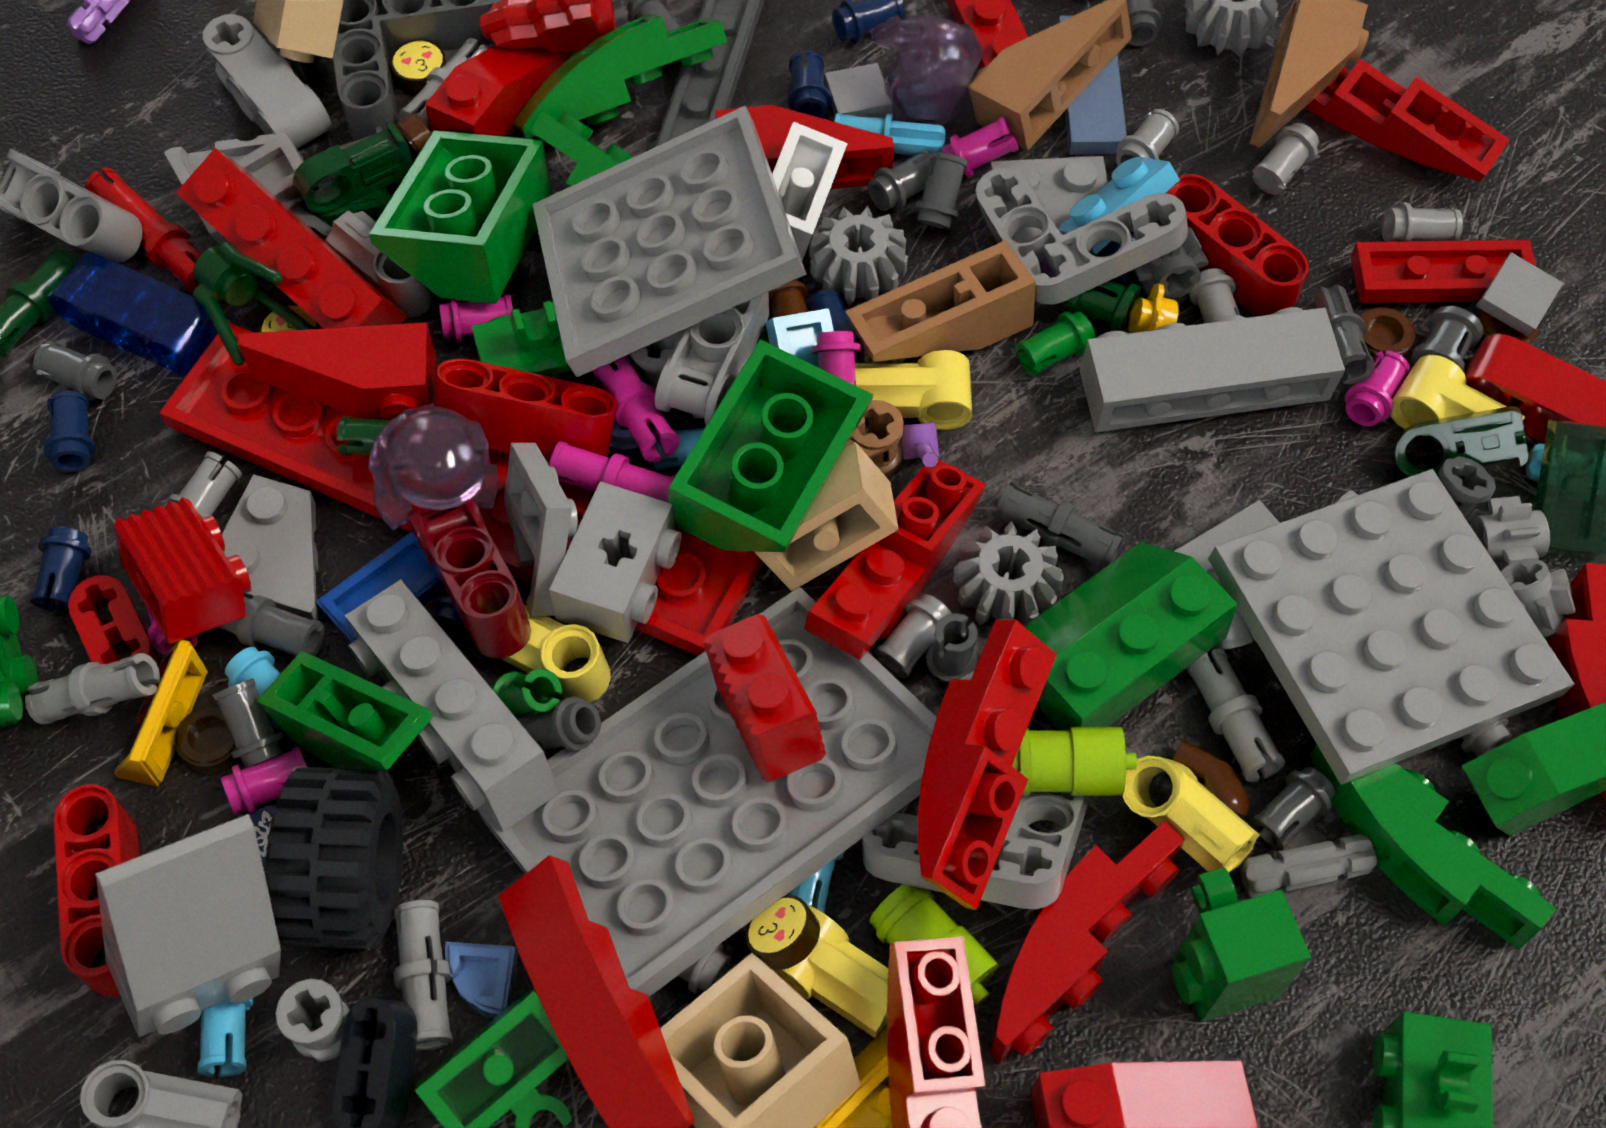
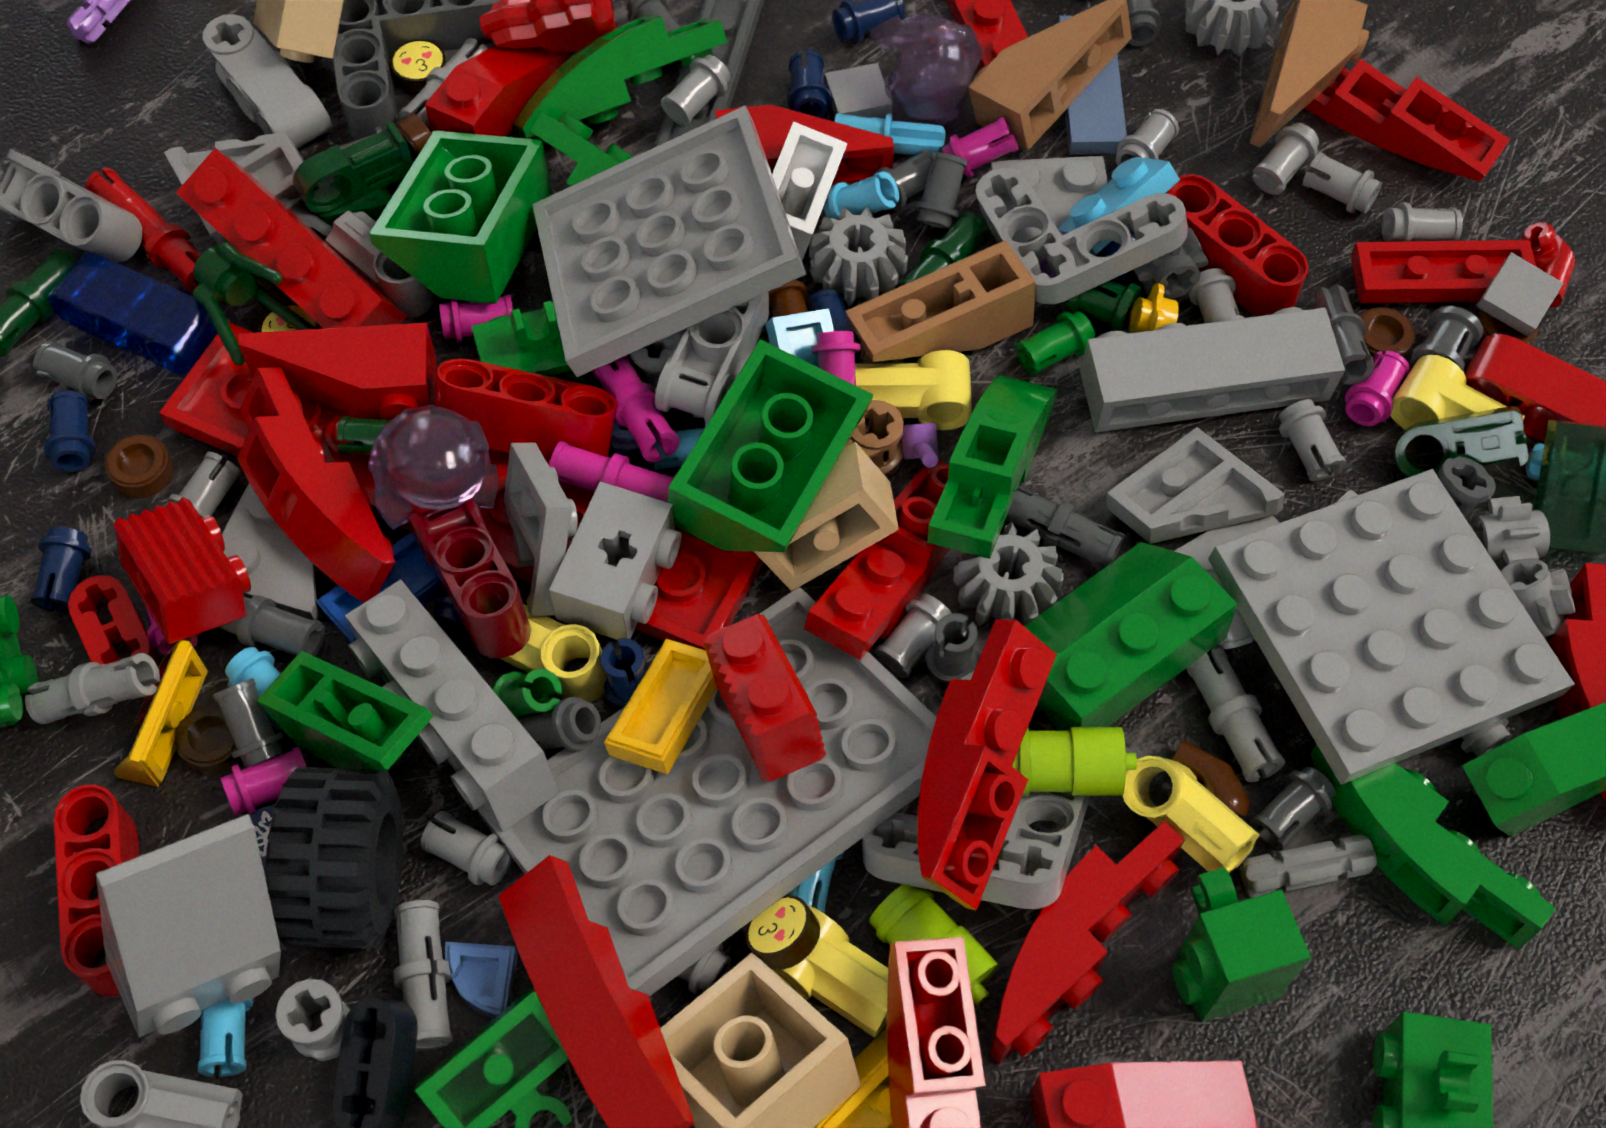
none -> reddish brown tile [105,435,174,498]
none -> red slope [237,367,395,602]
none -> light grey pin [421,811,512,885]
none -> dark blue pin [601,638,649,709]
none -> yellow tile [604,639,717,775]
none -> light grey pin [661,55,730,126]
none -> medium azure pin [823,171,899,220]
none -> dark green pin [895,212,991,289]
none -> green slope [928,375,1058,559]
none -> light grey wing [1107,427,1285,544]
none -> light grey pin [1278,399,1347,482]
none -> light grey pin [1303,152,1382,214]
none -> red arm [1522,222,1575,308]

